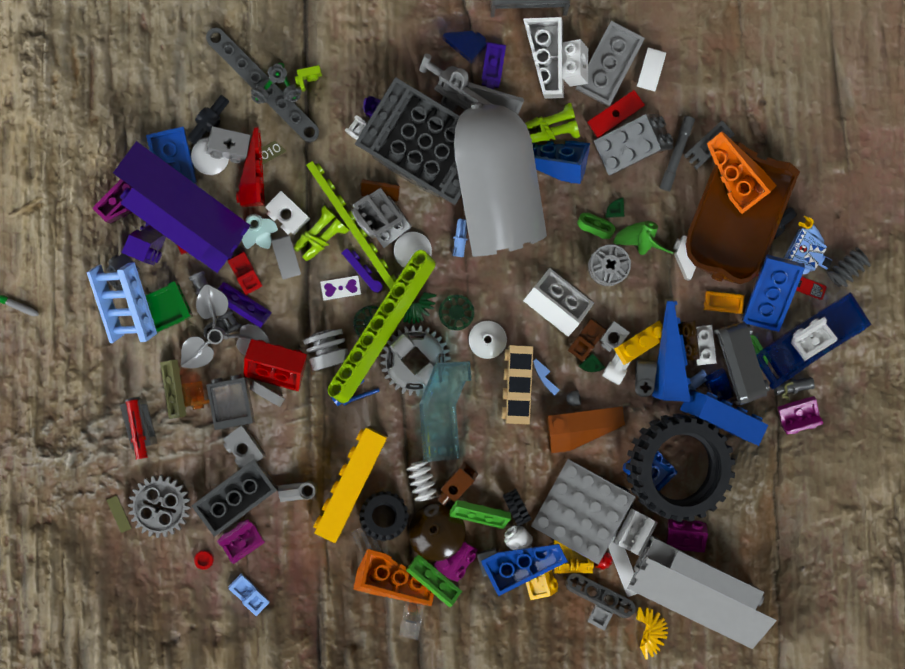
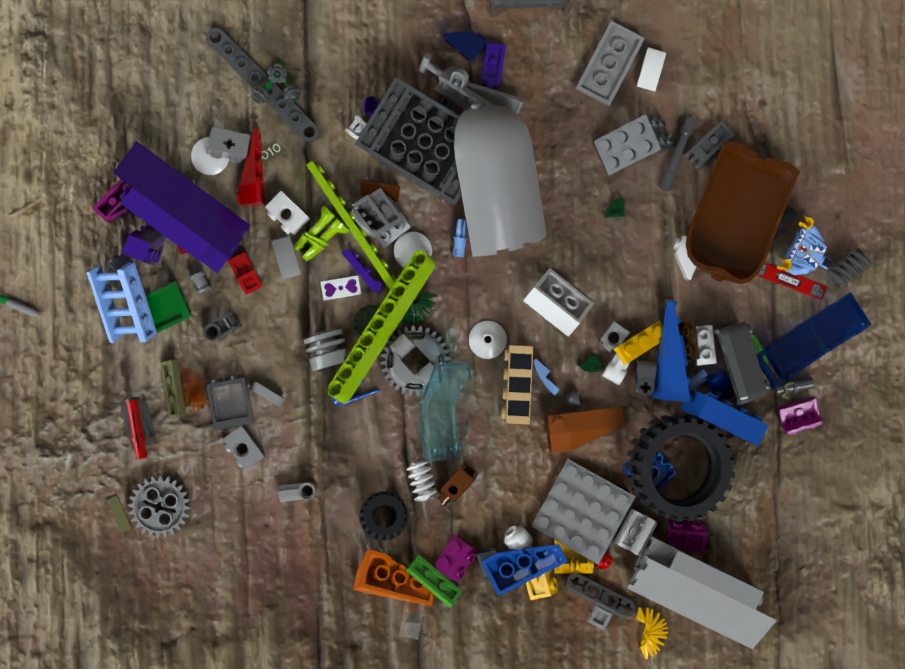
blue plate [146,127,197,184] -> none
light grey plant [181,284,270,368] -> none
black axle [187,95,229,144] -> none
dark grey slope [192,460,278,537] -> none
red tile [194,550,214,570] -> none
magenta bracket [217,519,265,564] -> none
dark purple plate [218,282,272,328] -> none
light blue slope [228,573,270,616] -> none
light aqua plate [242,214,278,249] -> none
red slope [244,339,307,392] -> none
lime bracket [295,65,322,92] -> none
yellow brick [313,426,388,543] -> none
dark brown dish [409,503,466,561] -> none
clear green wheel [439,295,474,331] -> none
bright green plate [450,500,511,529] -> none
black tyre [502,489,532,526] -> none
white wedge [523,17,564,99] -> none
lime piece [525,103,580,143] -> none
blue wedge [532,140,590,184] -> none
white brick [562,39,588,87] -> none
reddish brown slope [568,318,607,362] -> none
bright green plate [577,213,615,239] -> none
red tile [587,90,645,138] -> none
light grey wheel [588,245,631,286] -> none
white sticker [608,530,637,597] -> none
bright green piece [613,221,674,255] -> none
light orange tile [704,291,745,314] -> none
orange wedge [707,131,777,214] -> none
blue plate [742,255,805,332] -> none
white bracket [791,317,838,361] -> none

